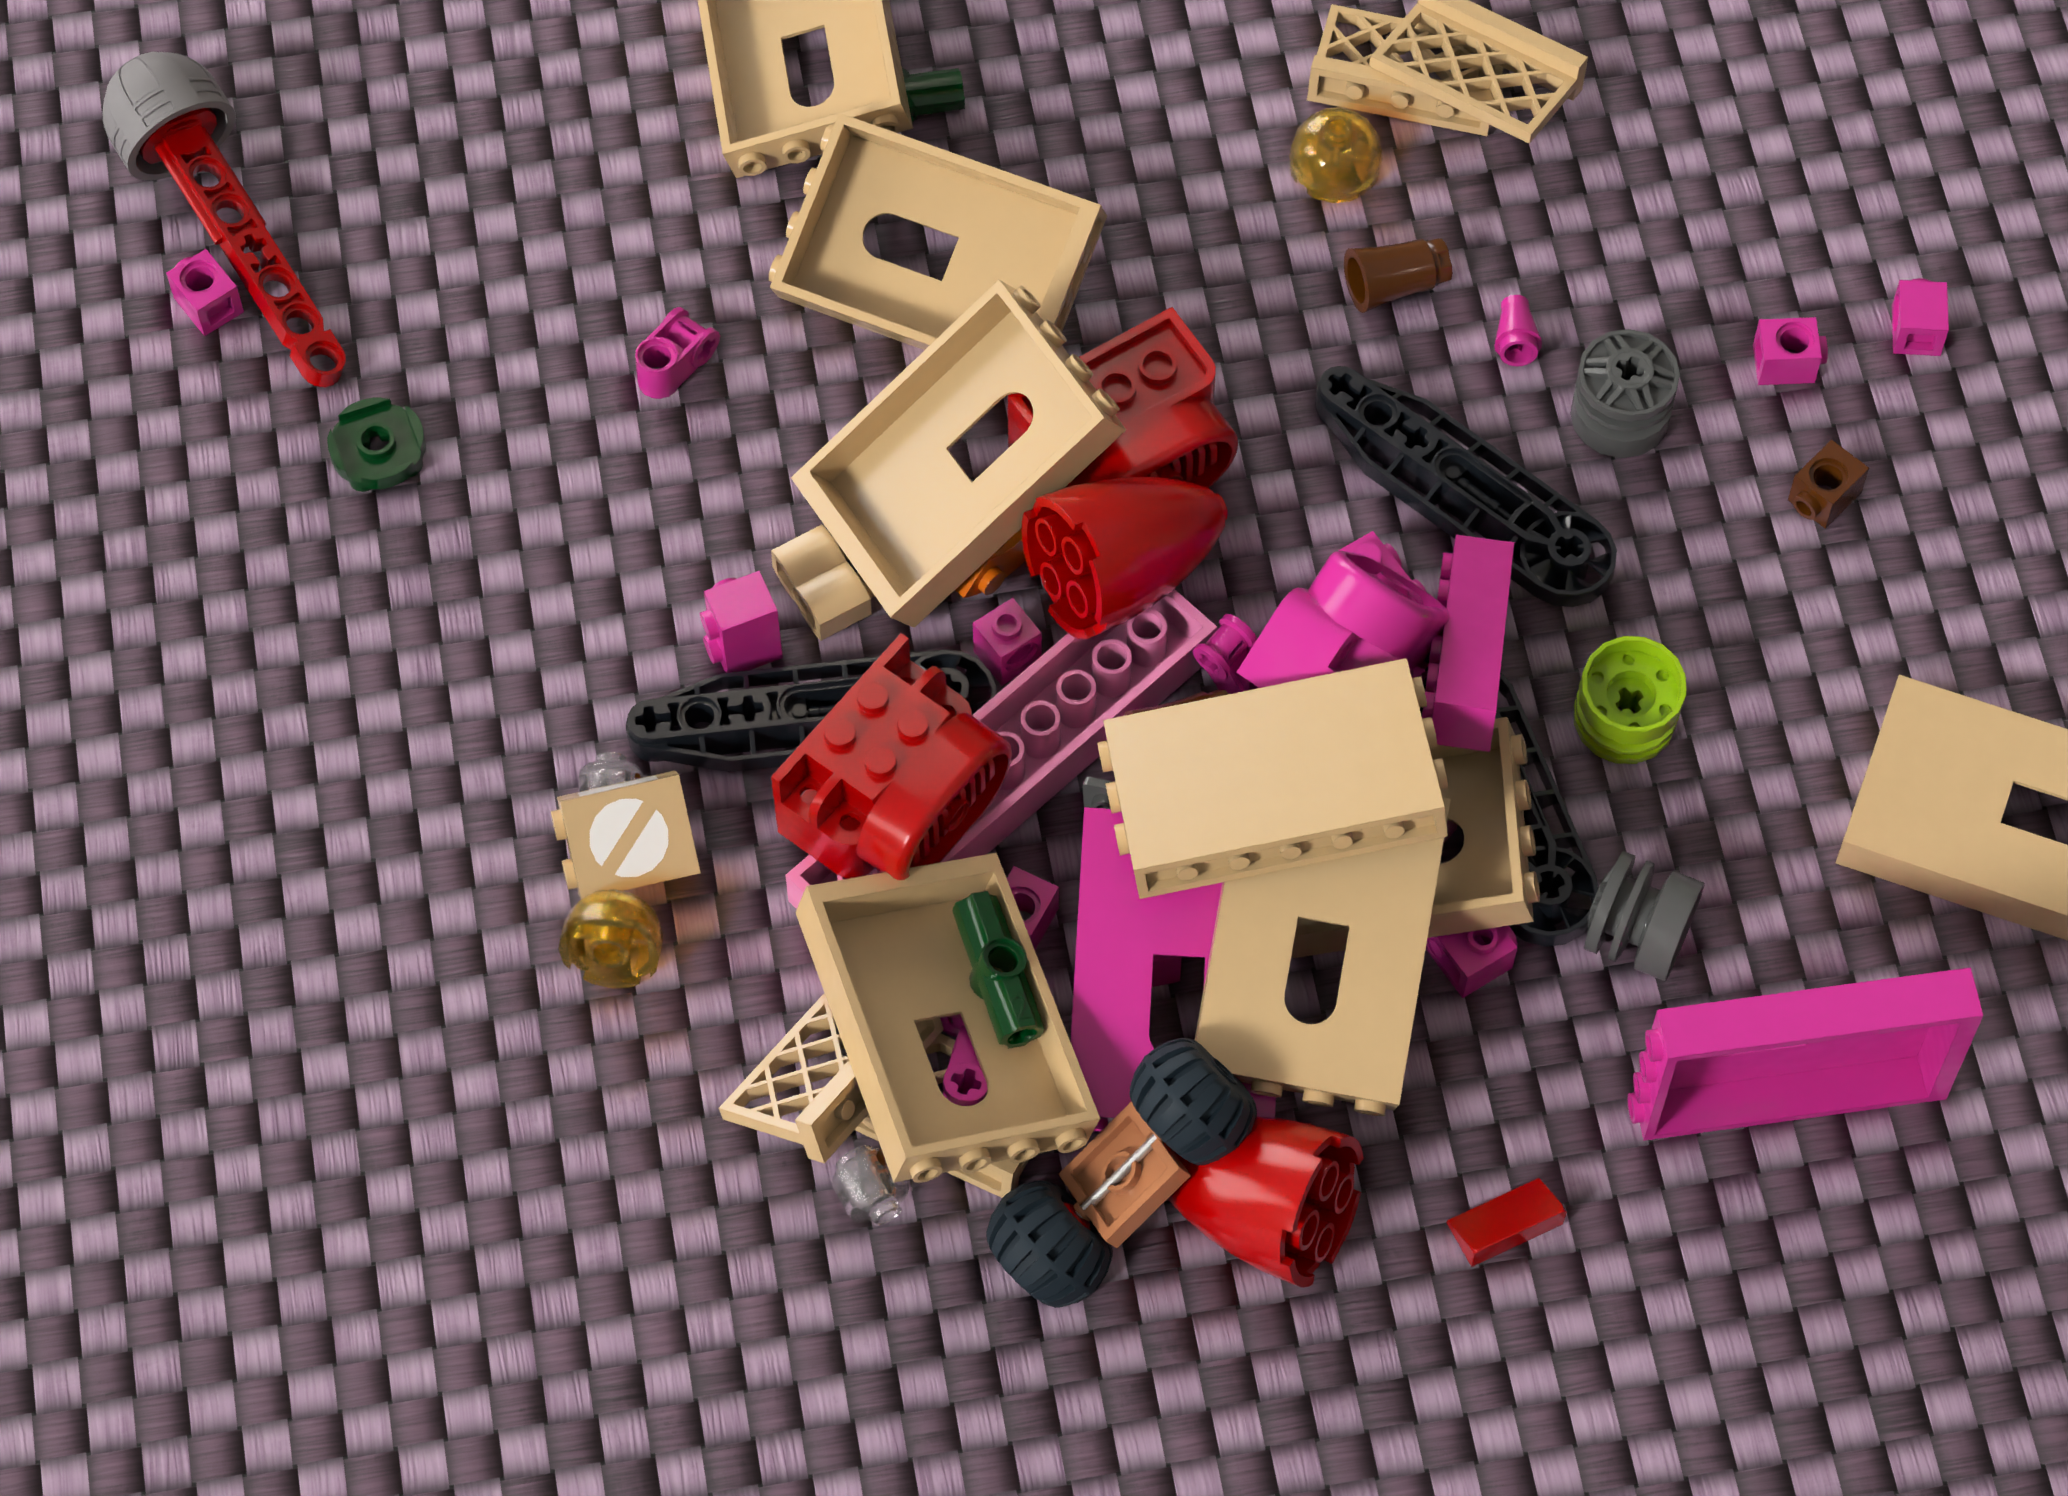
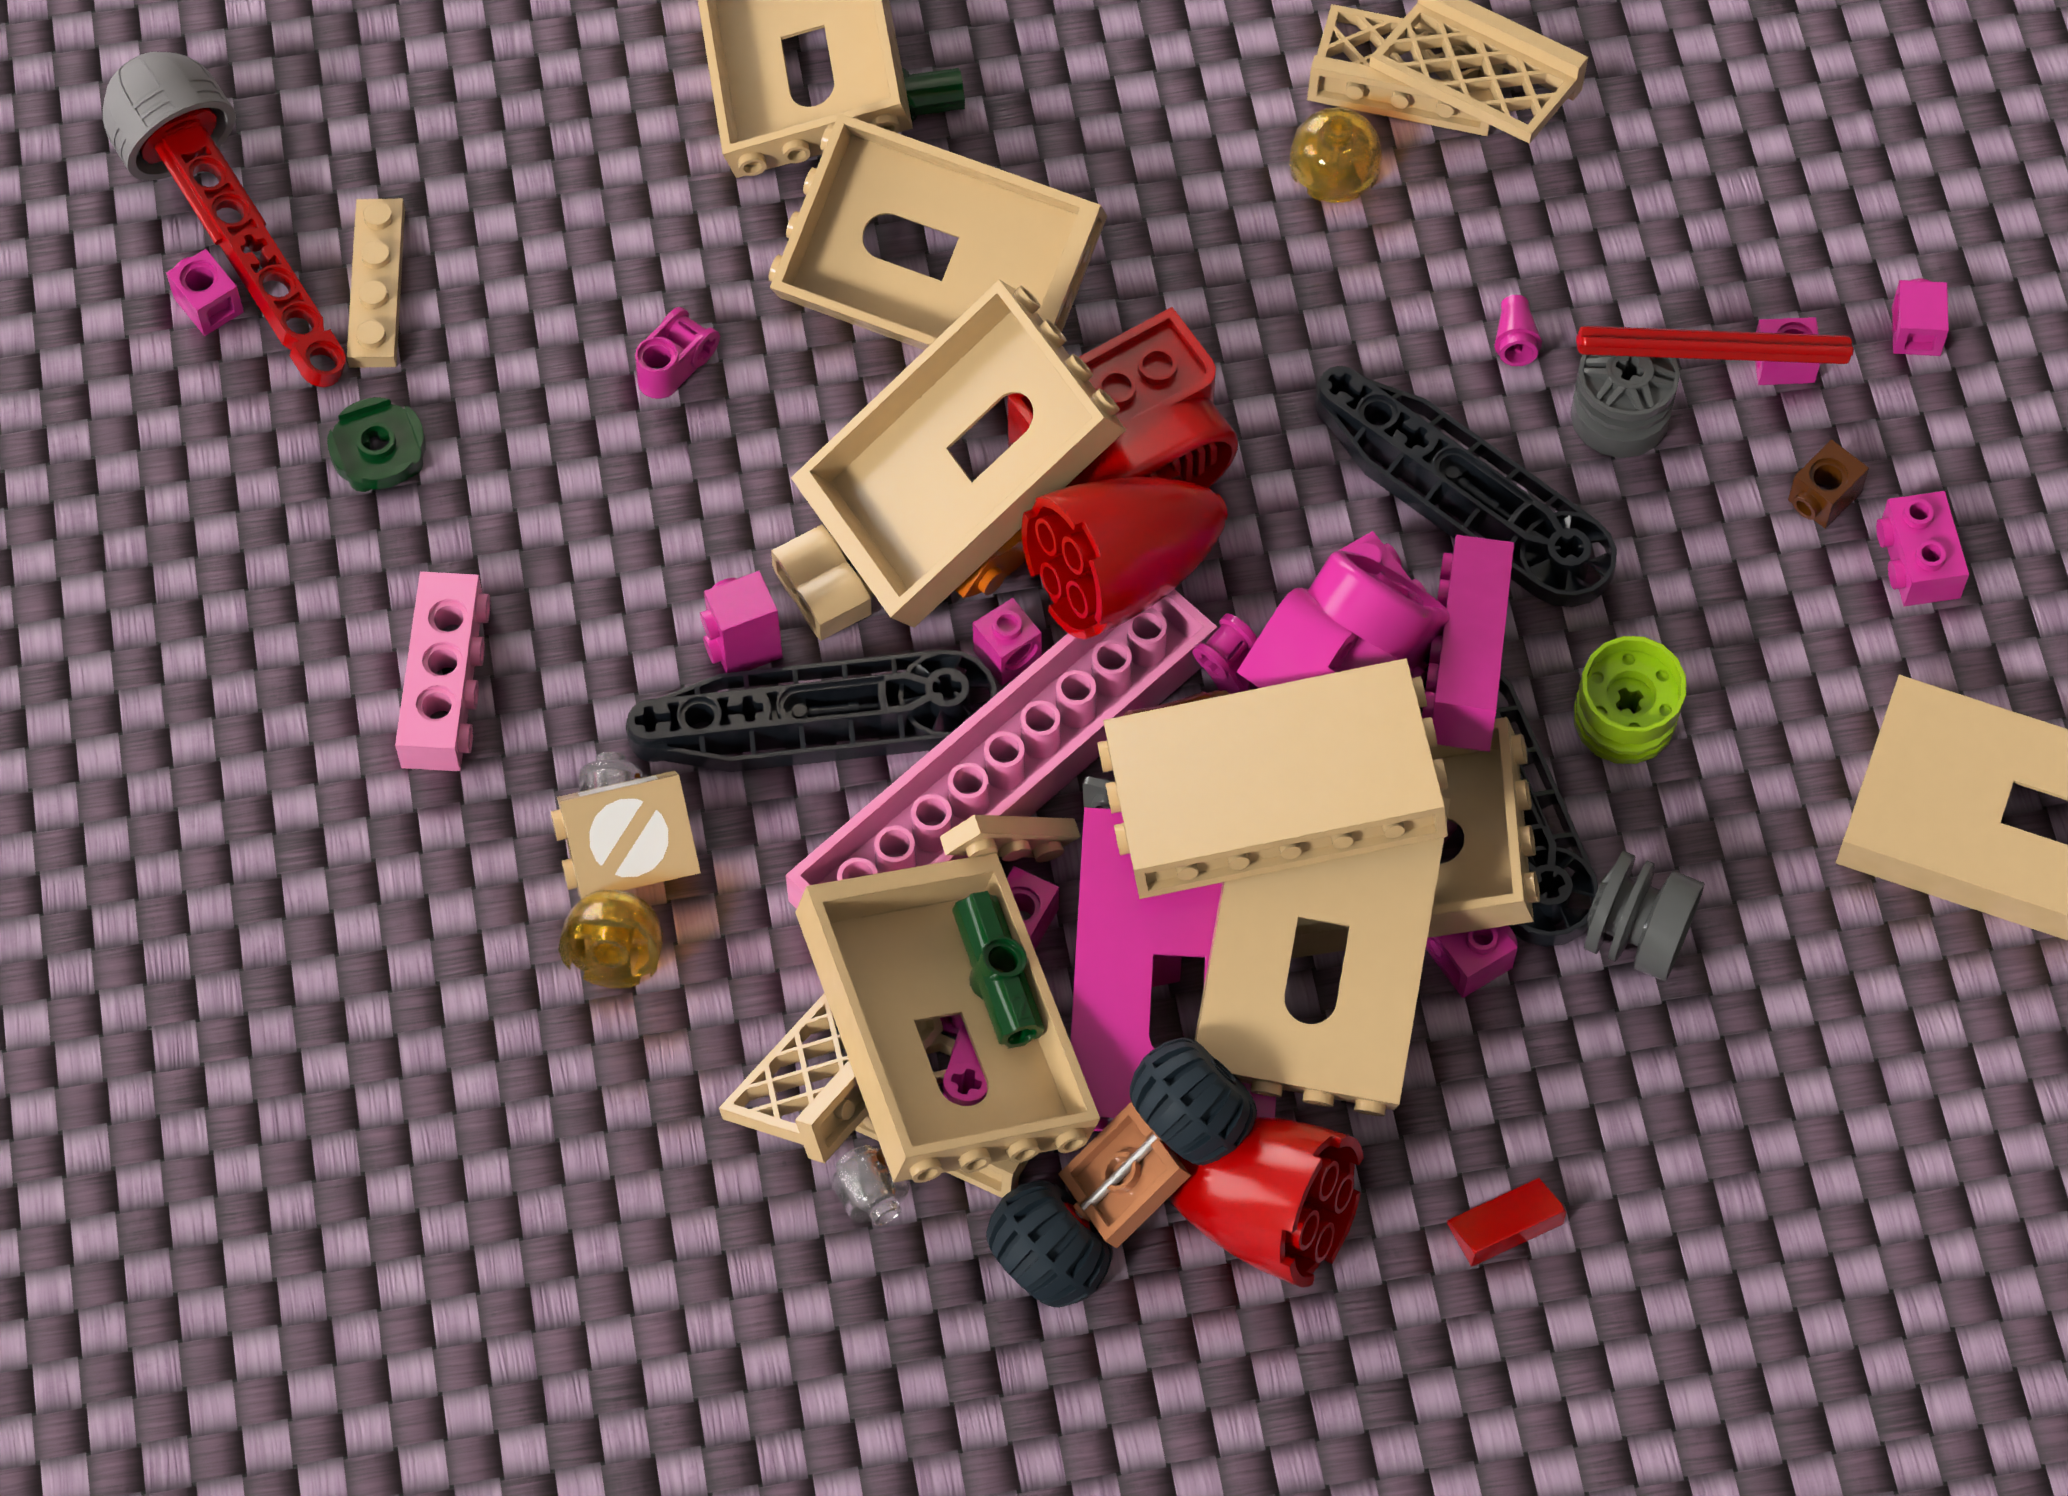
red brick [771,633,1012,880] -> none
reddish brown plant [1344,238,1453,313] -> none
dark pink panel [1627,968,1983,1141] -> none
none -> tan plate [347,198,405,368]
none -> bright pink brick [395,572,490,771]
none -> tan plate [939,815,1081,862]
none -> red axle [1576,326,1854,364]
none -> dark pink brick [1876,491,1969,607]

